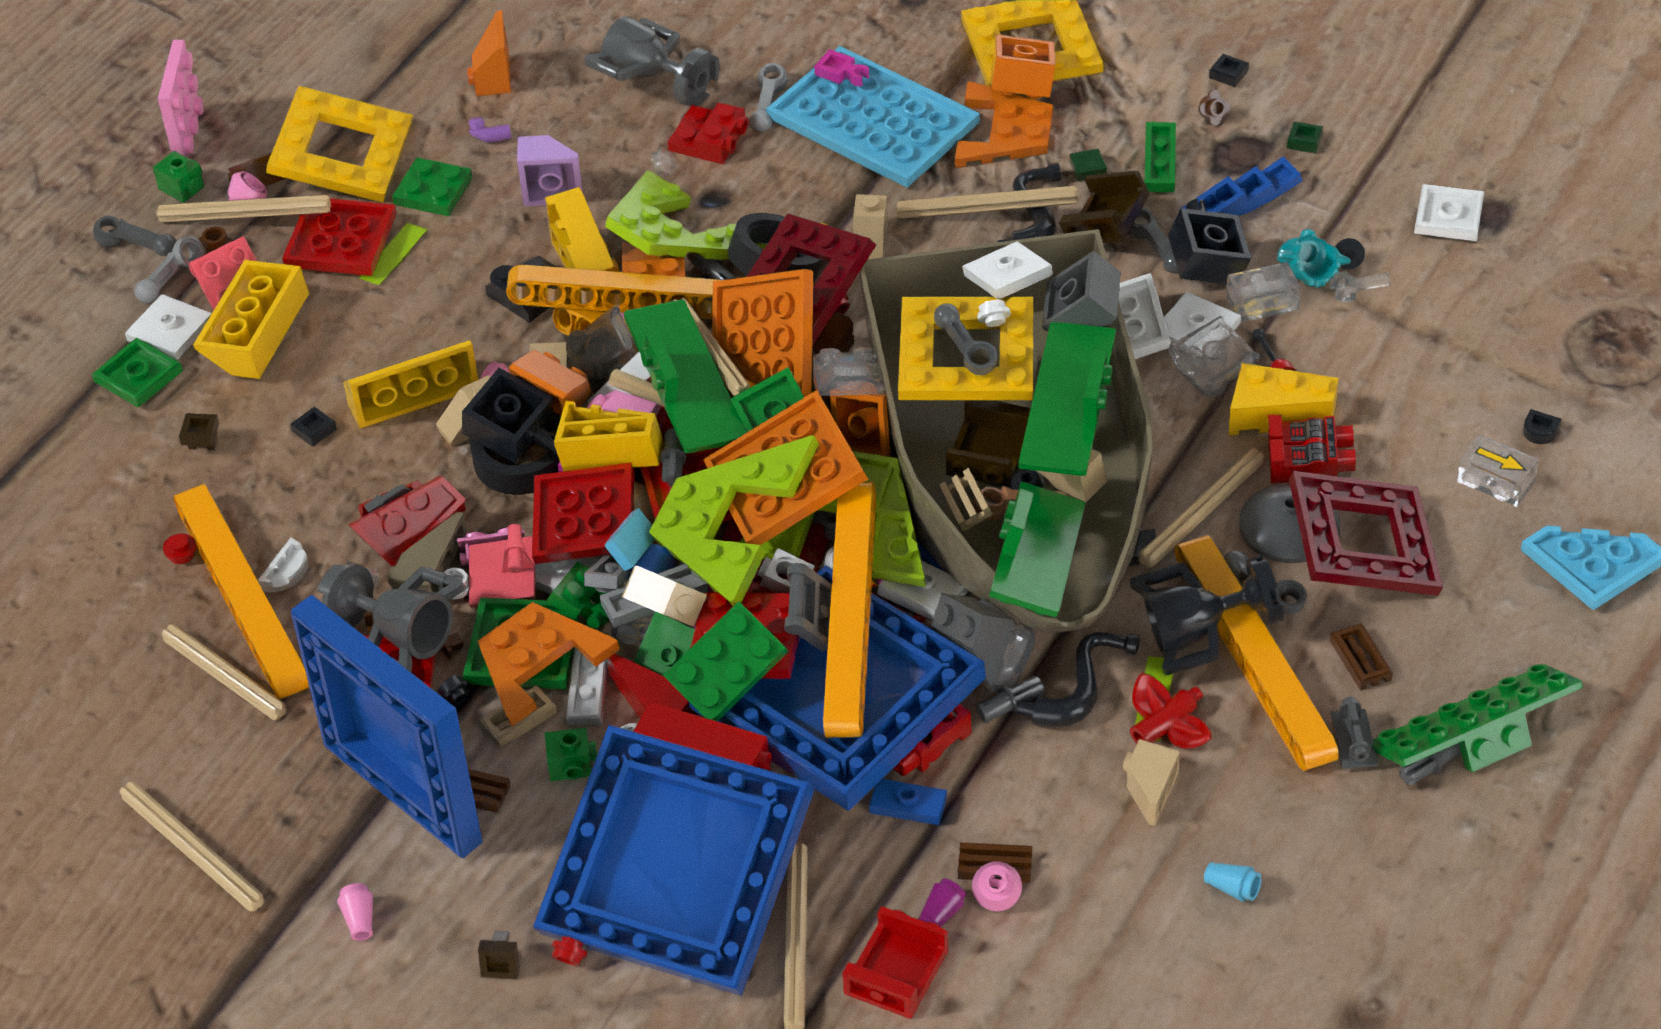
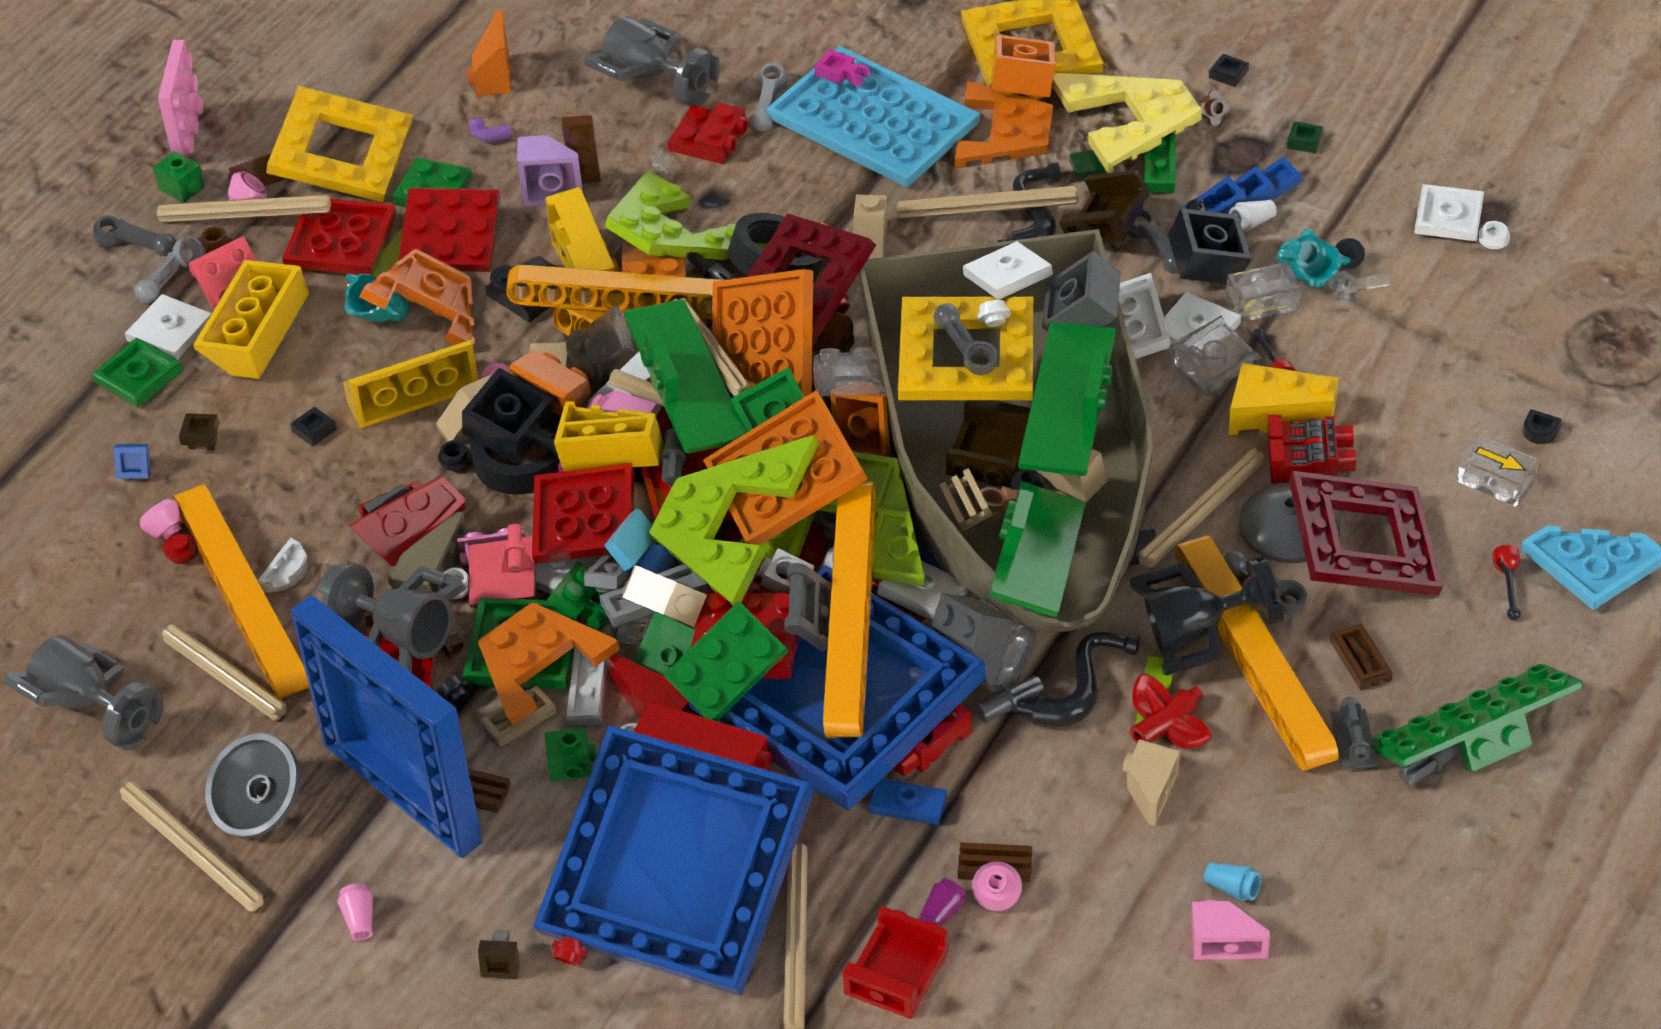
none -> dark grey piece [4,635,164,751]
none -> blue tile [113,443,151,479]
none -> bright pink cone [140,498,183,540]
none -> dark grey dish [205,733,300,838]
none -> teal hair [344,273,409,322]
none -> orange wing [359,248,475,346]
none -> red plate [398,188,501,272]
none -> black plate [438,440,471,470]
none -> reddish brown plate [562,115,601,184]
none -> light yellow wing [1052,73,1202,173]
none -> bright pink slope [1191,900,1270,960]
none -> white cone [1229,200,1277,232]
none -> white plate [1478,221,1510,249]
none -> hinge [1492,545,1521,620]

